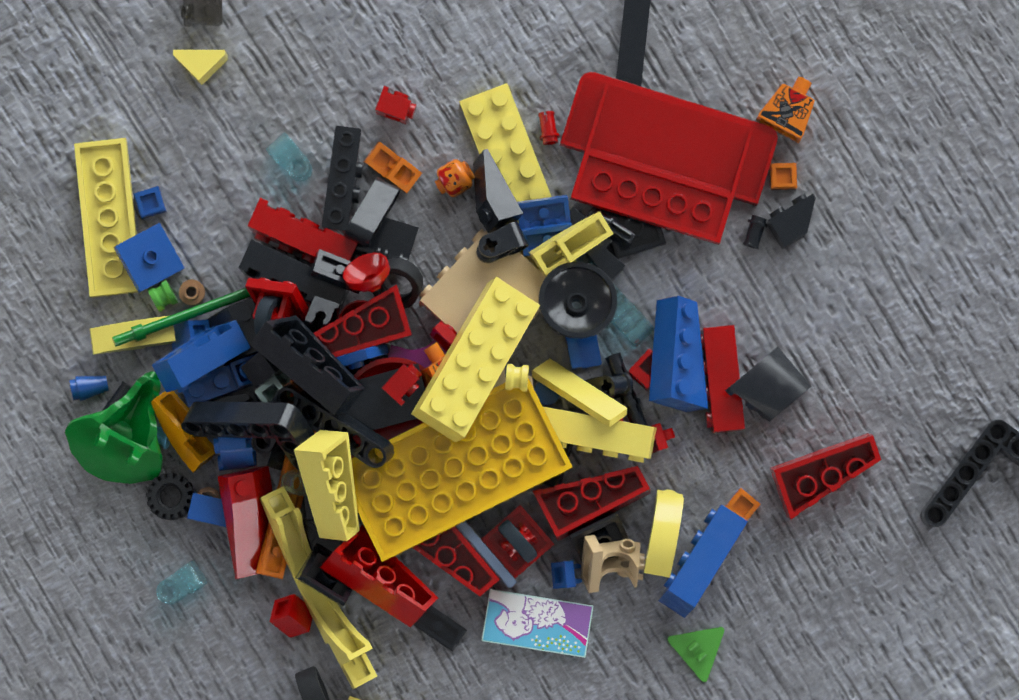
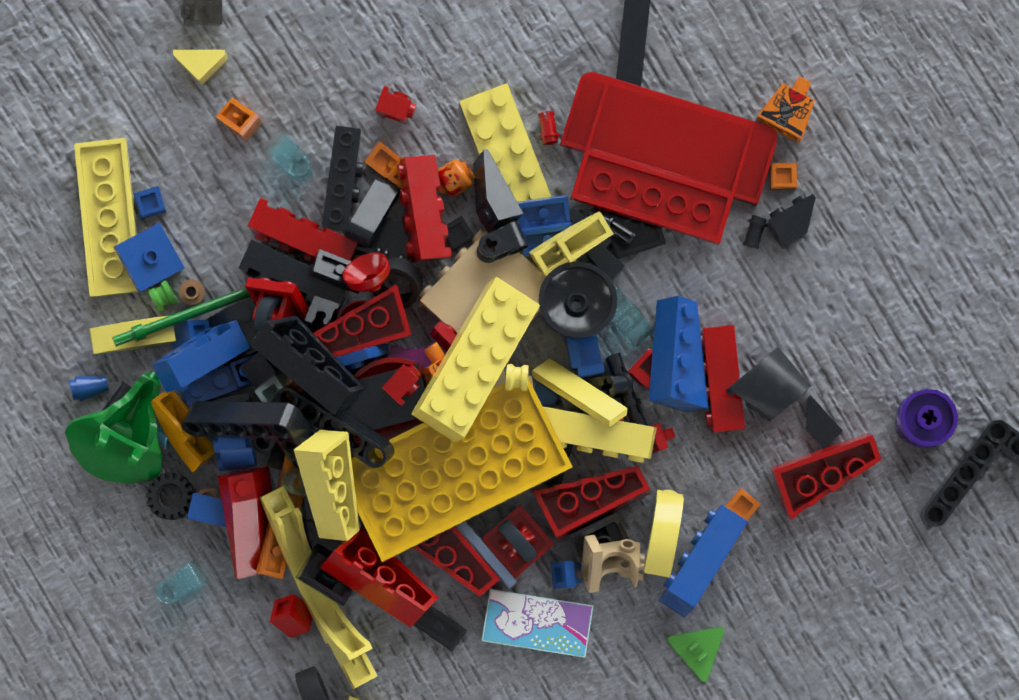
none -> orange slope [215,98,262,142]
none -> red wedge [397,155,452,263]
none -> black tile [446,216,474,252]
none -> blue tile [577,363,605,379]
none -> black tile [805,395,843,448]
none -> dark purple wheel [895,389,958,448]

